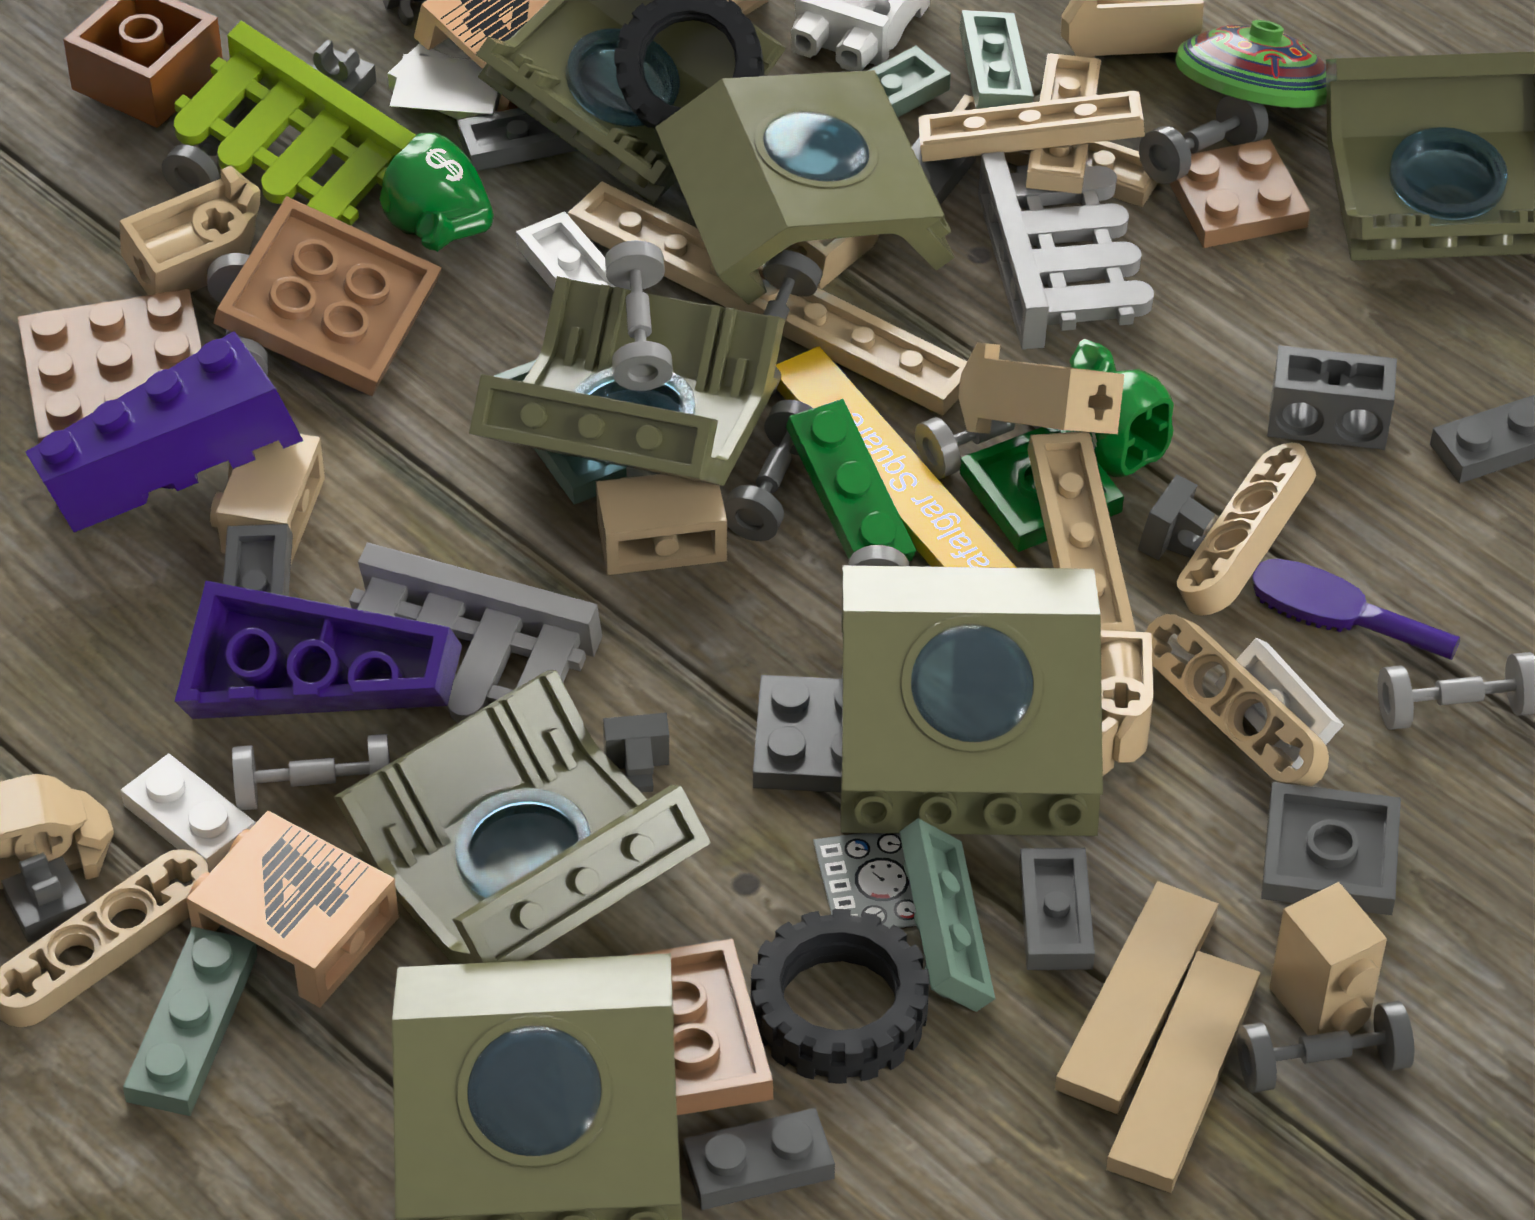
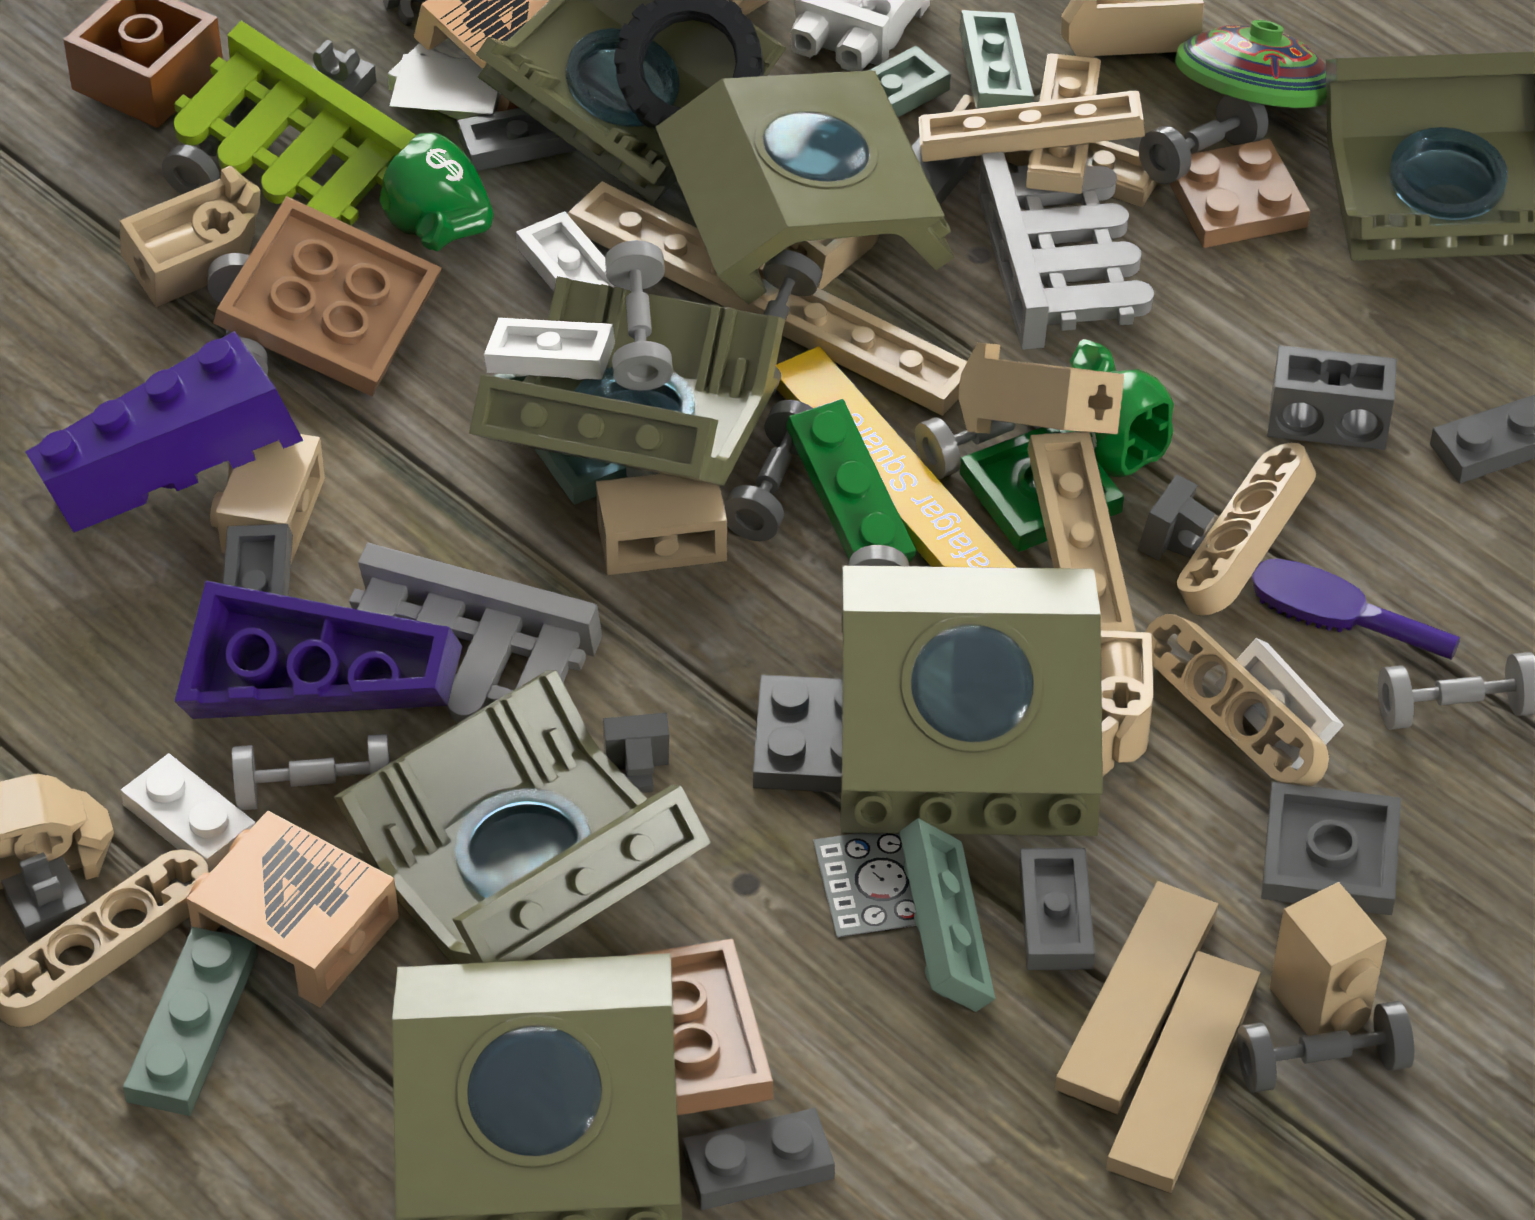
plate [18,288,202,443] -> none
black tyre [751,909,929,1084] -> none
none -> white plate [484,318,615,380]

